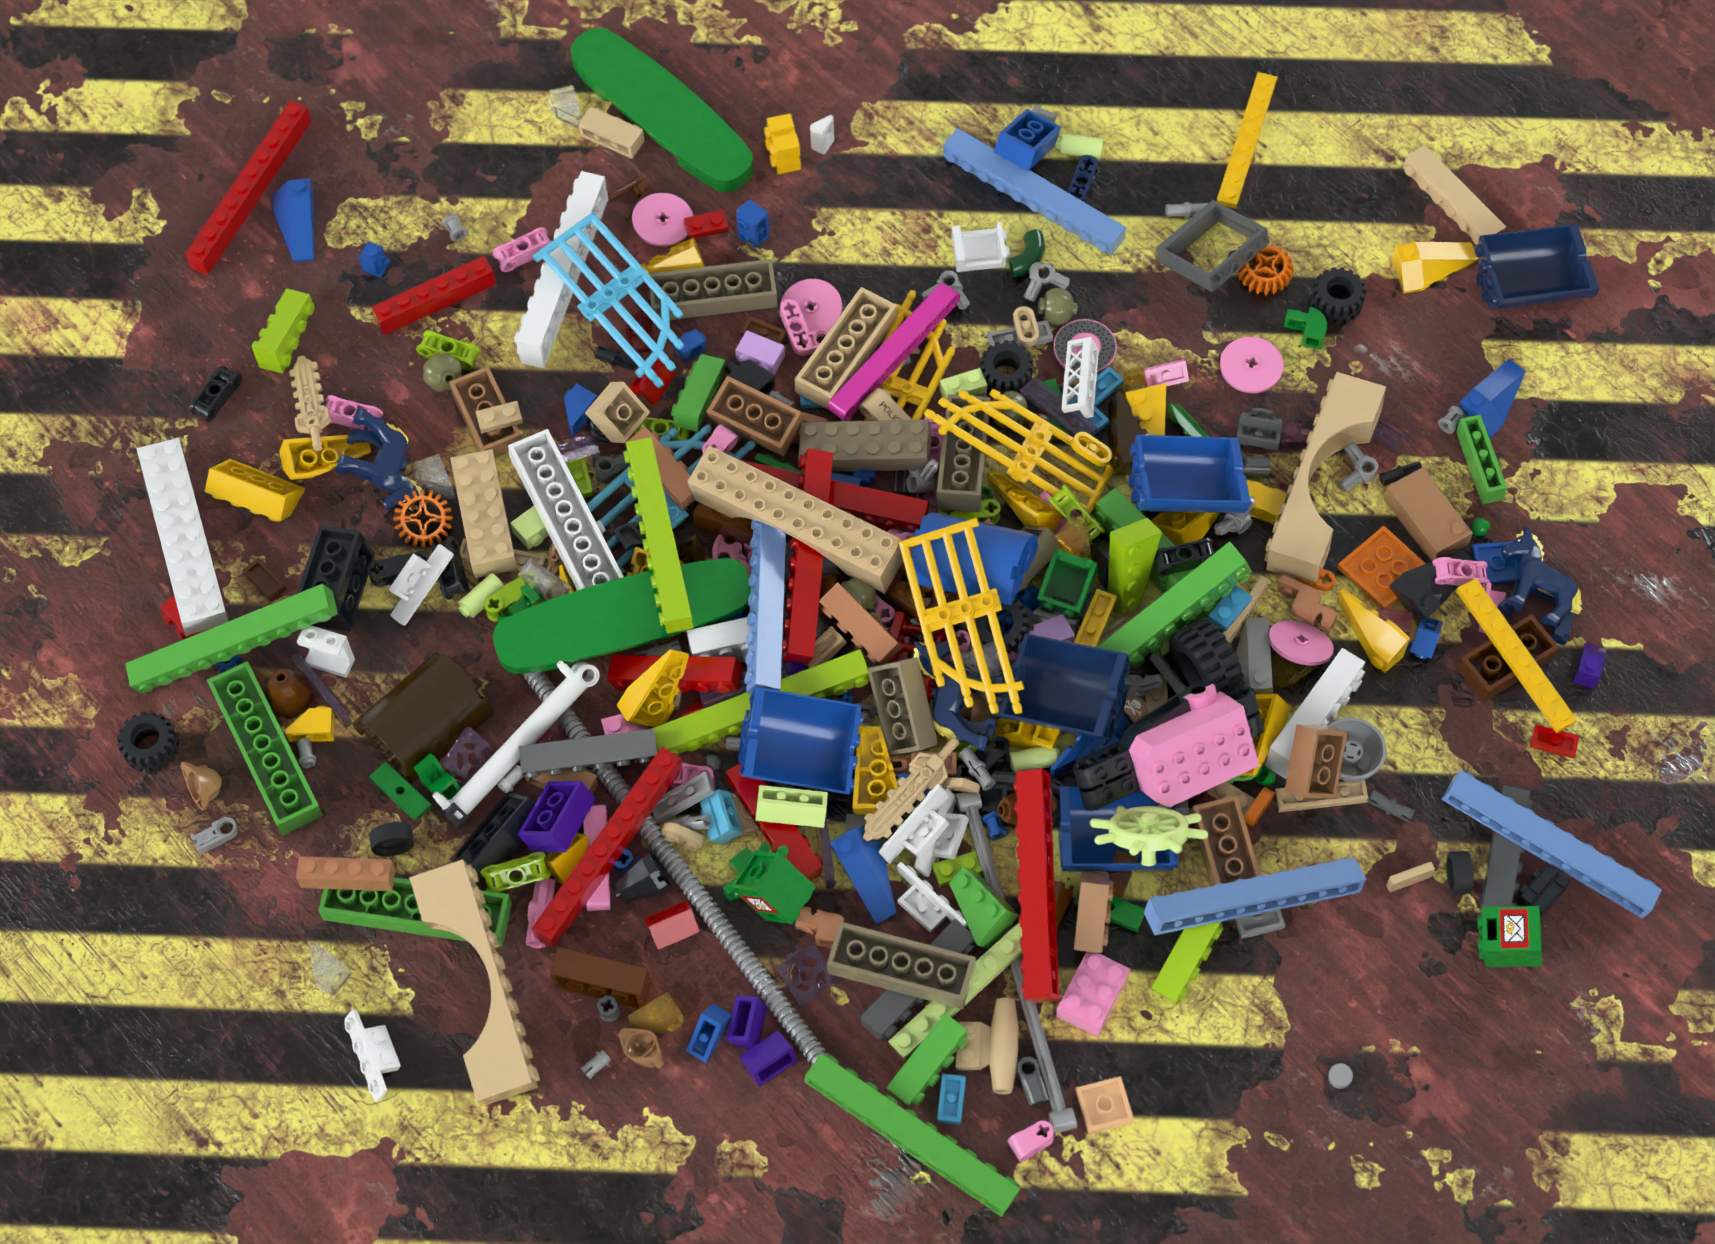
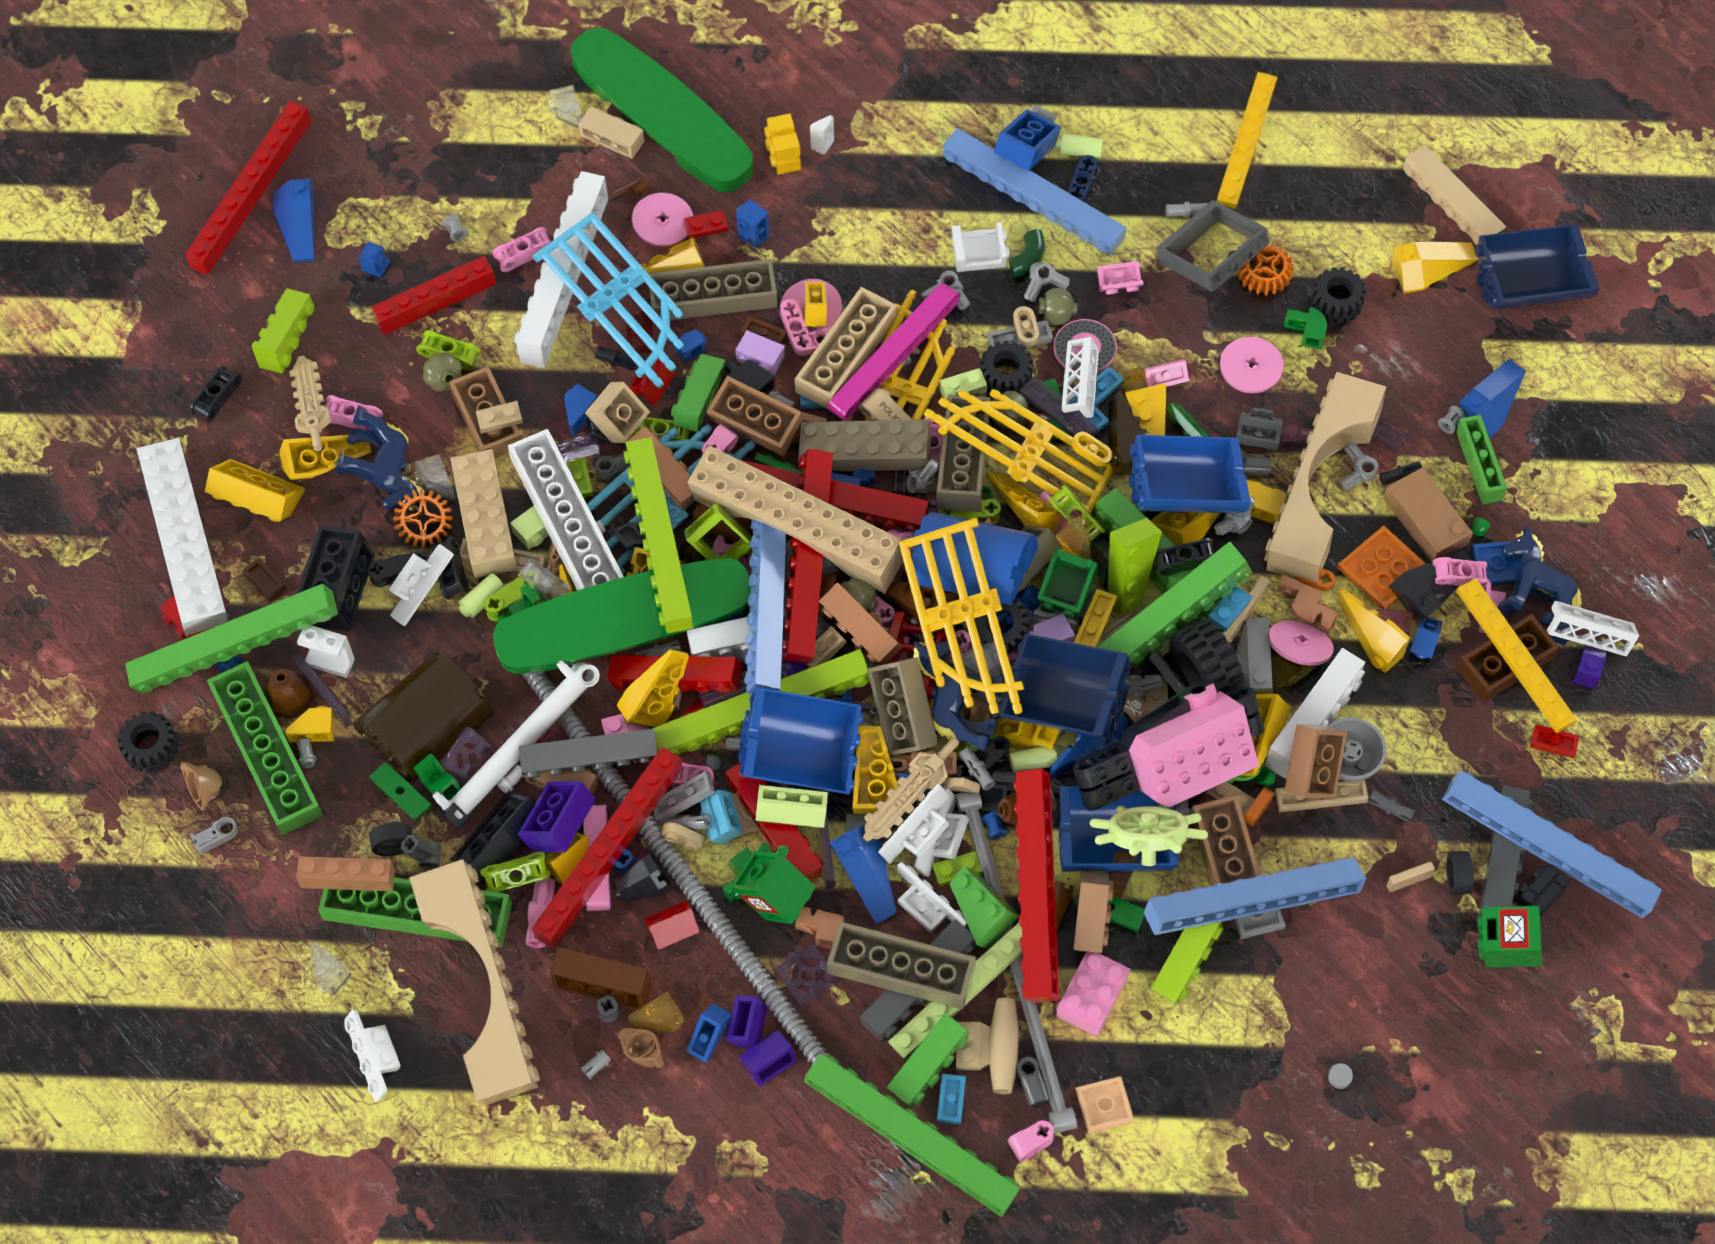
none -> dark grey piece [401,834,441,870]
none -> lime window [684,502,752,560]
none -> yellow slope [805,282,827,327]
none -> bright pink bracket [1097,261,1143,295]
none -> white fence [1547,601,1639,656]

